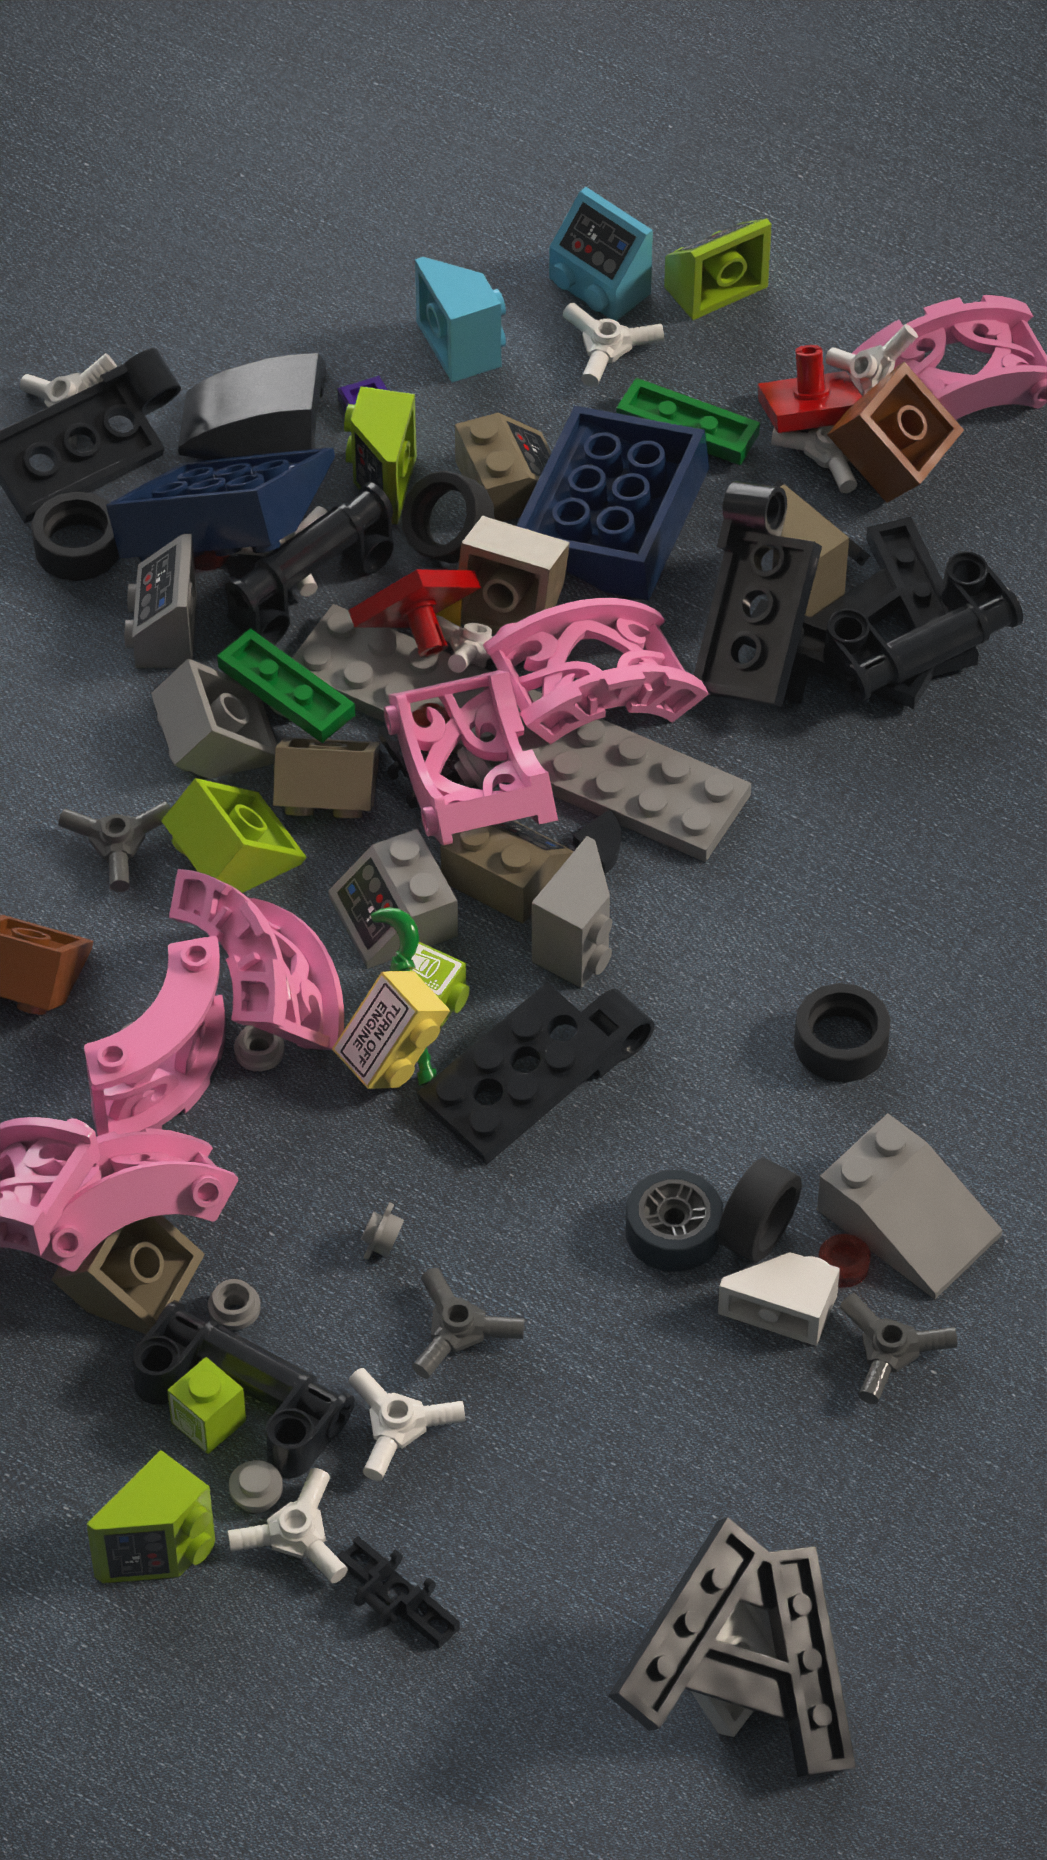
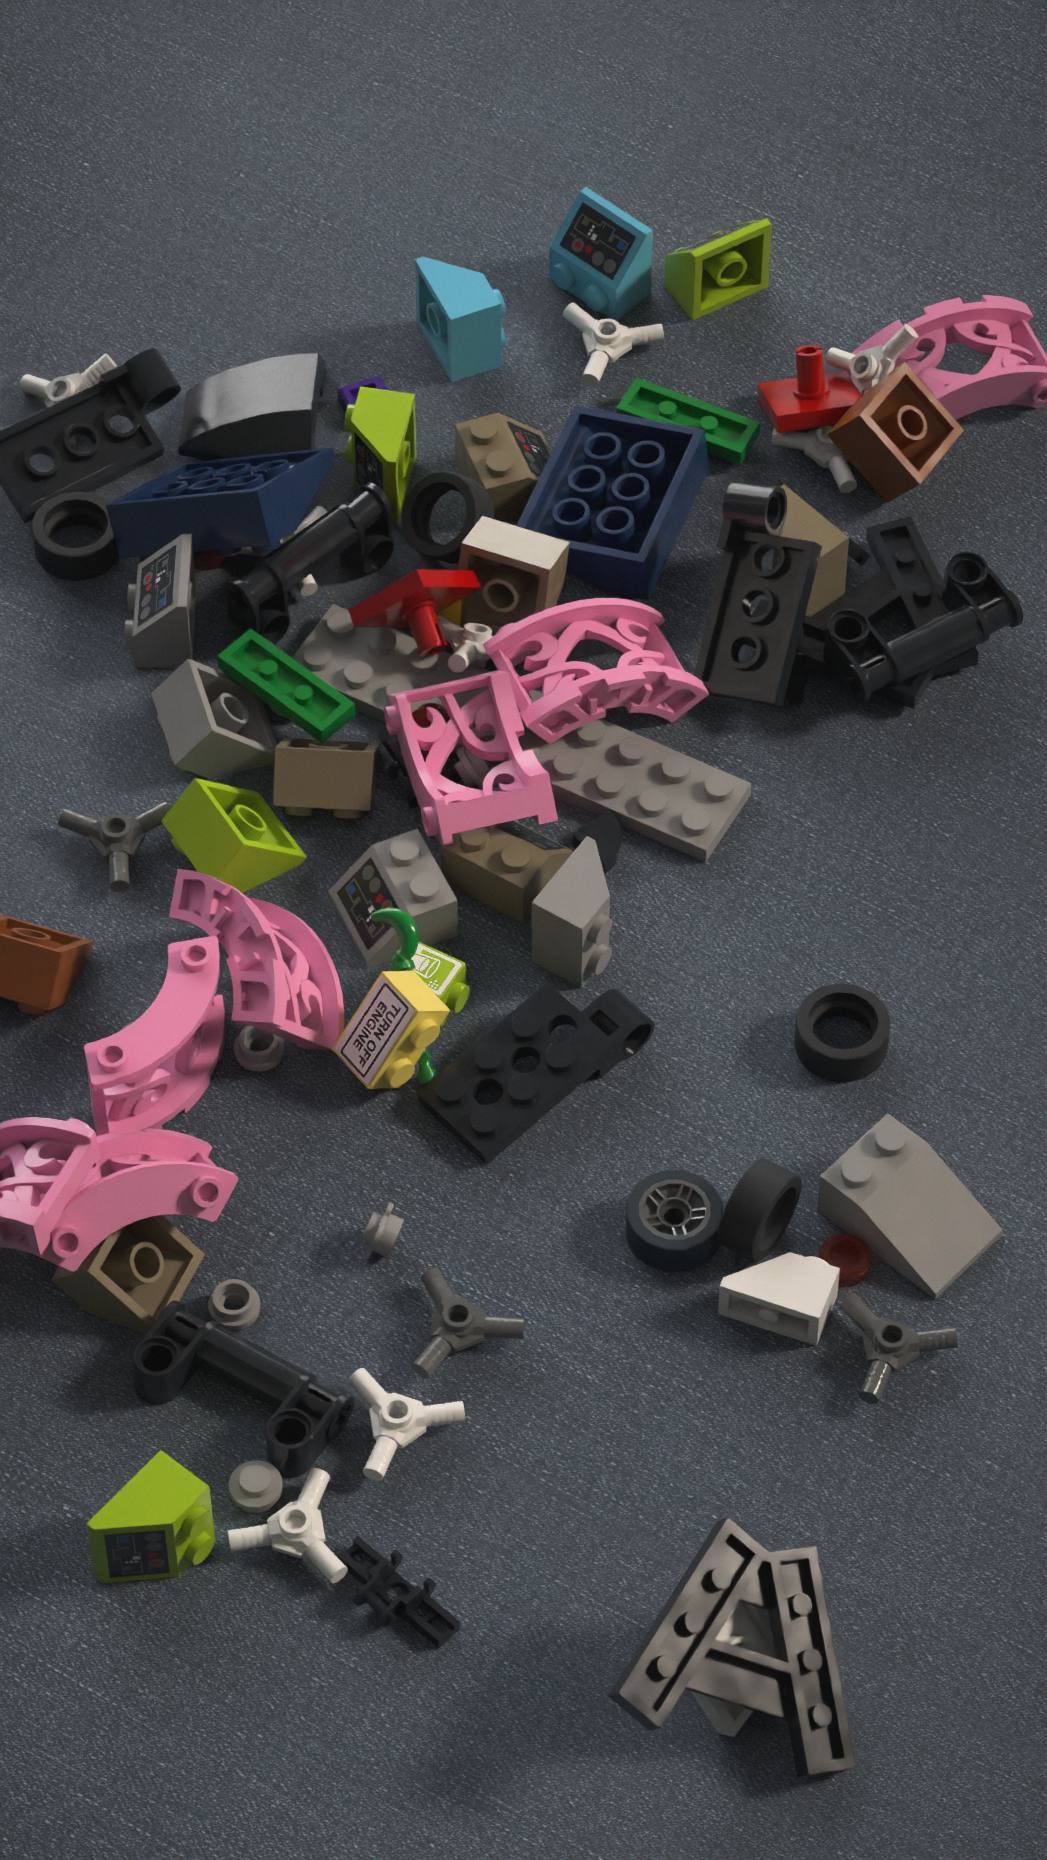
lime brick [168,1357,246,1454] -> none

